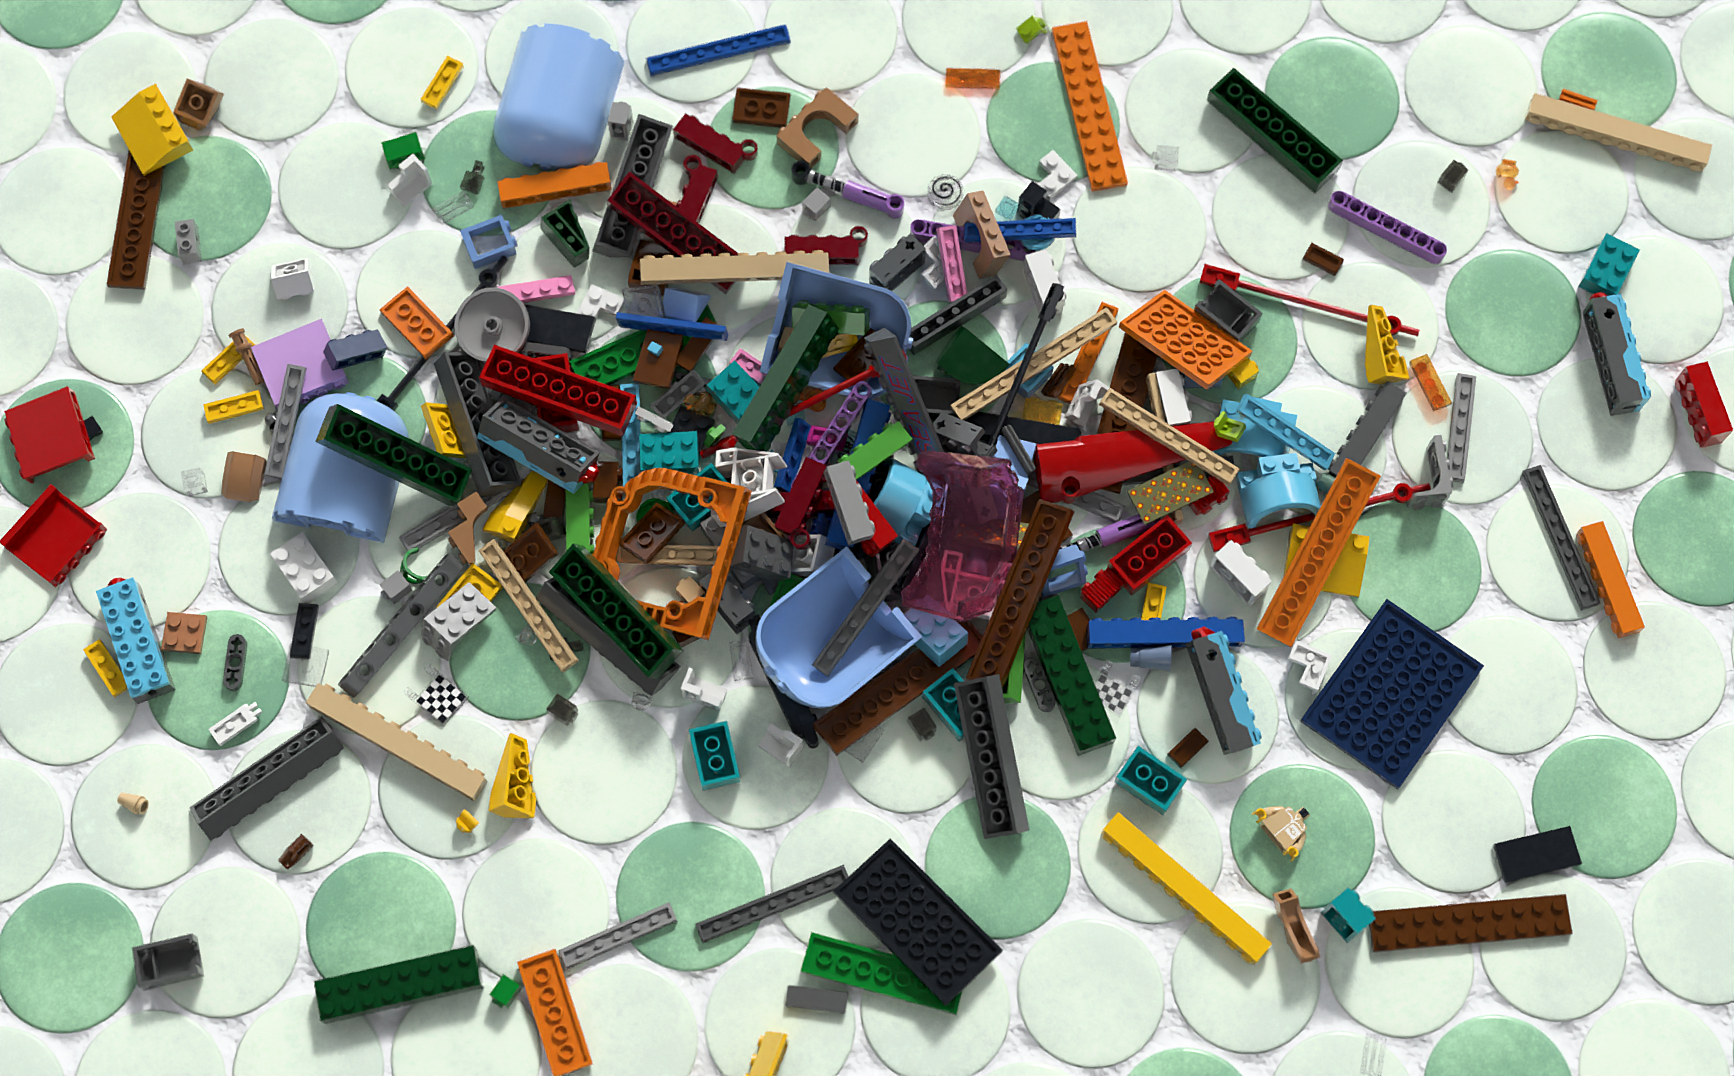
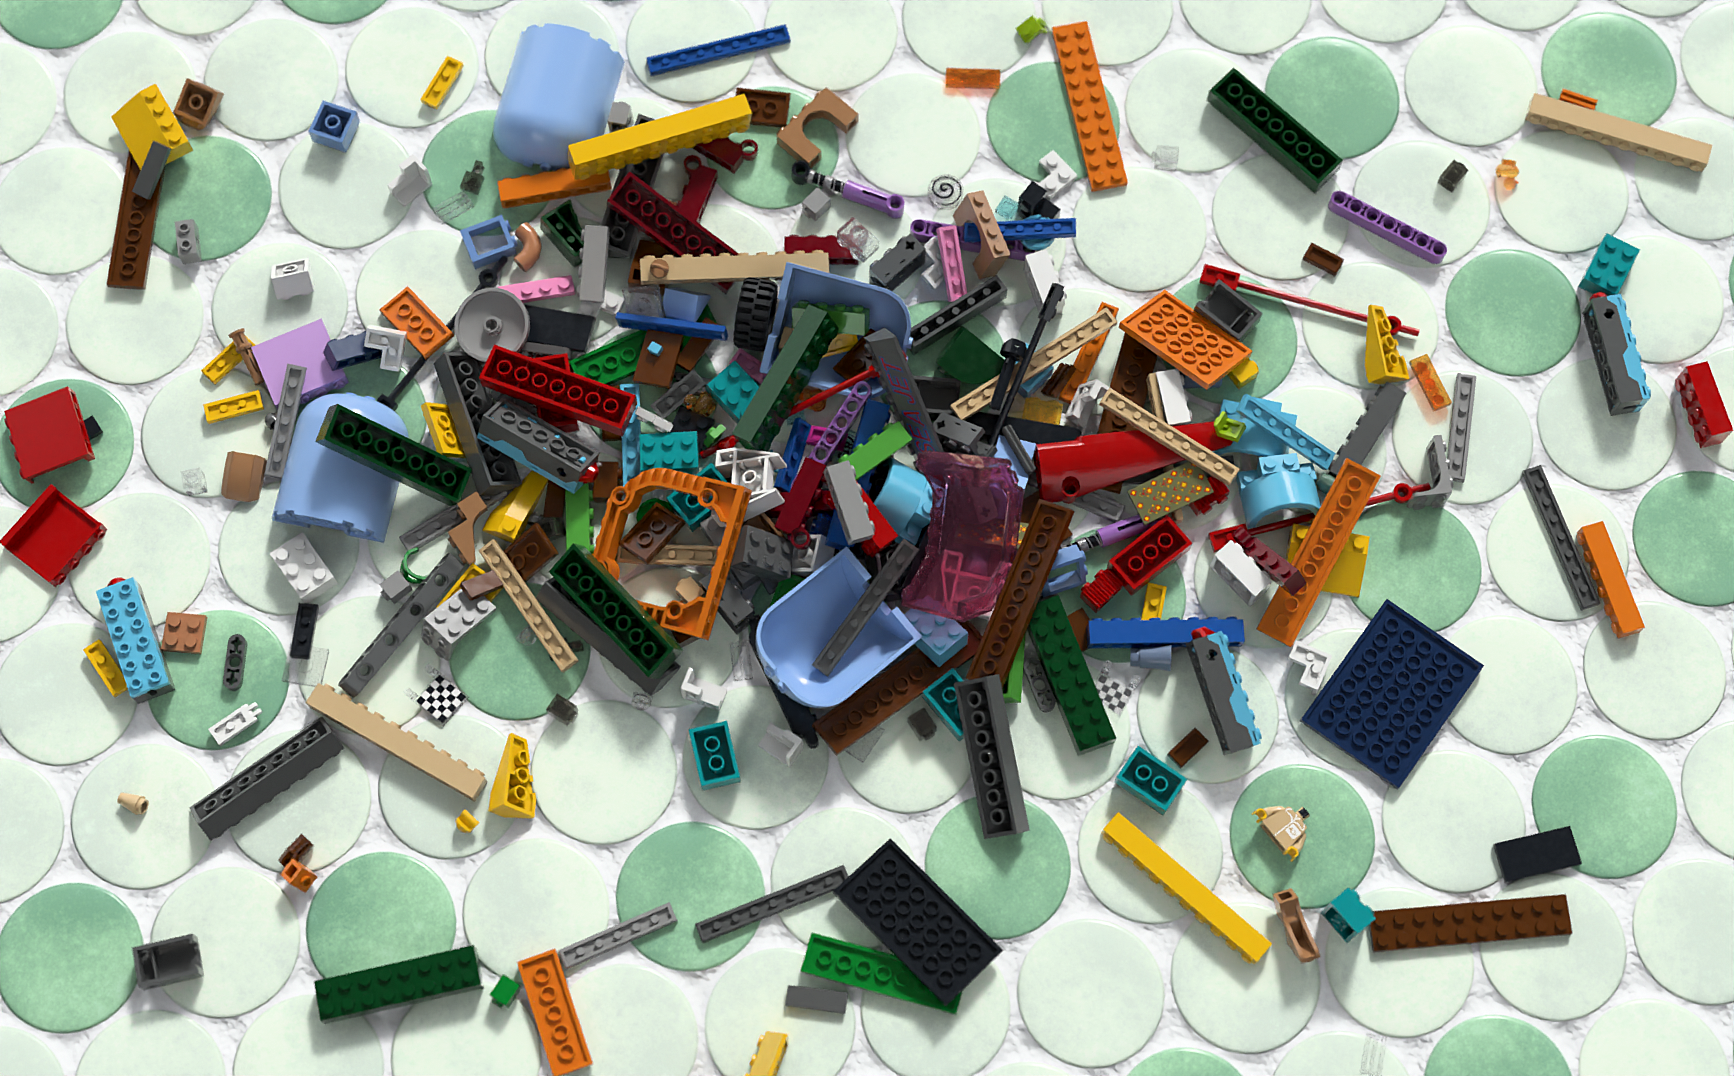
green brick [381,132,425,169] -> none
none -> dark grey tile [132,141,171,200]
none -> orange brick [280,858,318,893]
none -> medium blue brick [308,100,360,152]
none -> white panel [364,325,407,372]
none -> tile [460,570,504,601]
none -> nougat cylinder [513,222,542,272]
none -> yellow brick [568,94,752,180]
none -> light grey brick [577,225,610,303]
none -> medium nougat tile [650,259,669,279]
none -> black tyre [733,277,778,352]
none -> clear brick [837,217,879,263]
none -> black piece [989,338,1027,411]
none -> dark red hinge [1232,527,1307,596]

